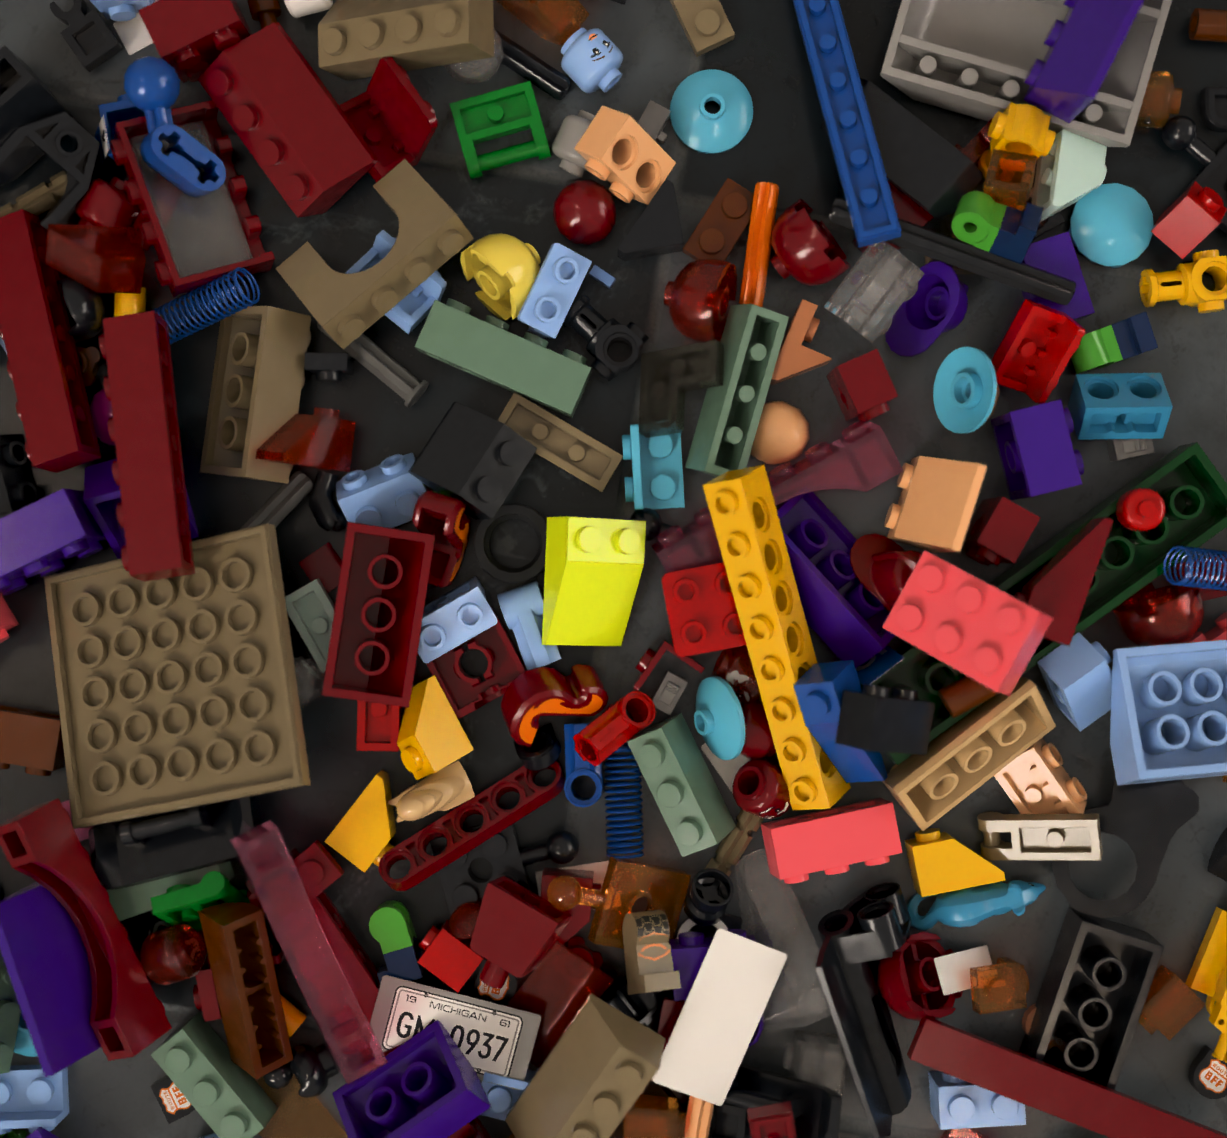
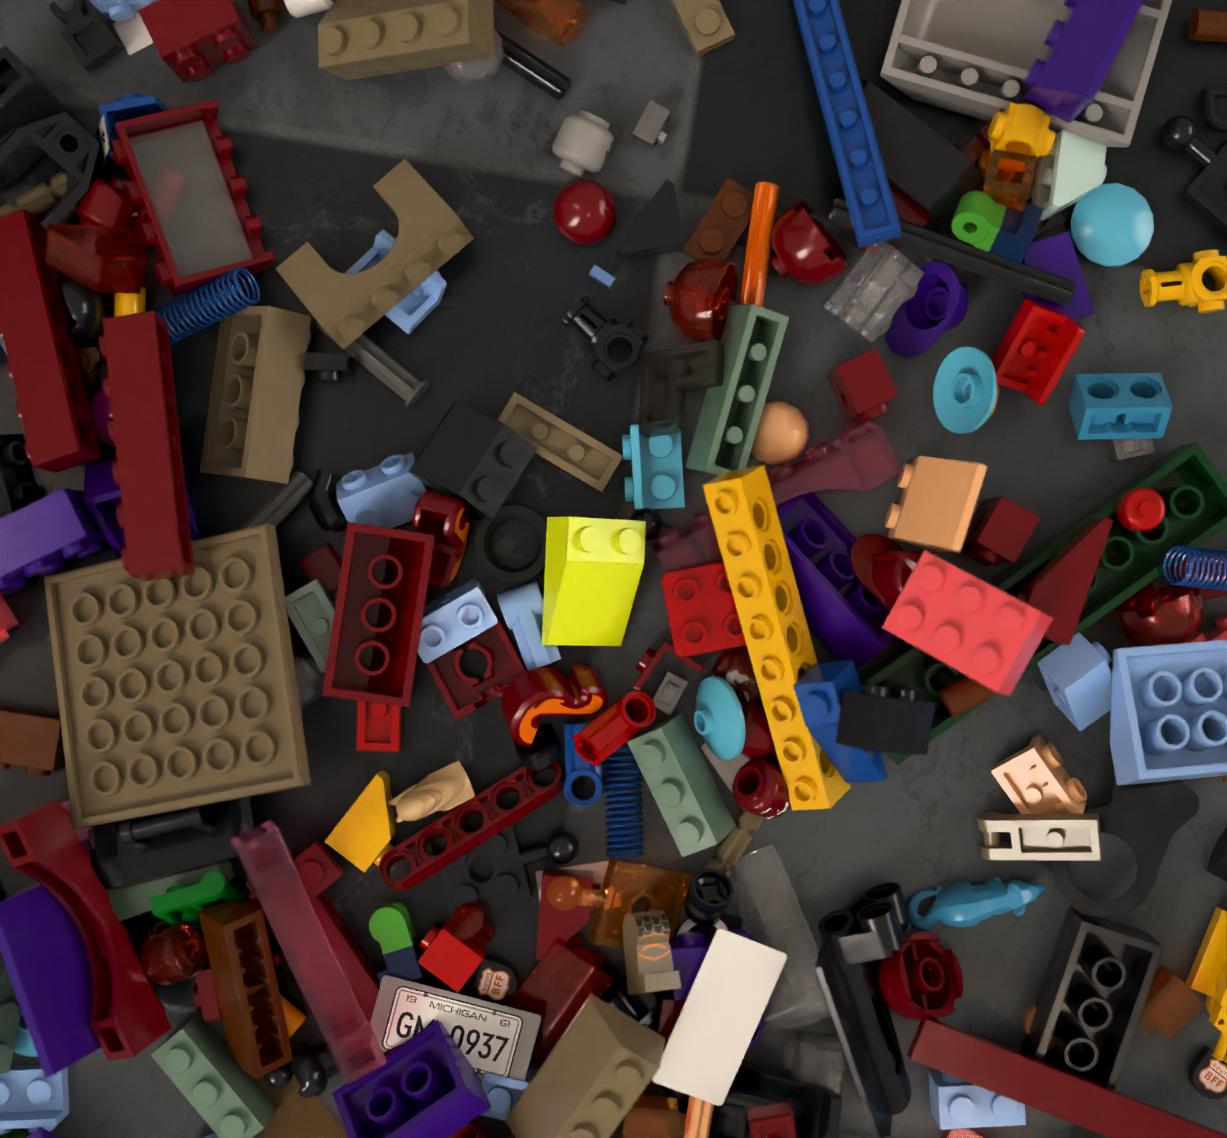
blue beam [124,56,226,198] -> none
tile [151,1076,195,1124] -> none
dark red slope [198,22,379,218] -> none
clear red slope [255,407,356,472] -> none
dark red bracket [339,57,438,183] -> none
yellow slope [397,675,474,780] -> none
sand green brick [414,298,592,418] -> none
green plate [449,81,551,180] -> none
light yellow cylinder [460,233,541,321] -> none
dark red torso [470,876,572,989] -> none
light blue bracket [517,243,592,339] -> none
light blue head [560,27,623,93] -> none
light nougat brick [574,105,676,205] -> none
medium azure dish [670,69,753,154] -> none
coral brick [761,798,903,884] -> none
nougat slope [770,299,832,385] -> none
blue sticker [856,646,904,685] -> none
tan slope [883,677,1056,831] -> none
yellow slope [904,828,1005,897] -> none
white sticker [934,945,997,996] -> none
clear orange bracket [970,957,1029,1014] -> none
dark purple brick [990,399,1084,500] -> none
leg [1071,311,1158,374] -> none
clear orange head [1135,71,1183,129] -> none
brick [1151,181,1227,259] -> none

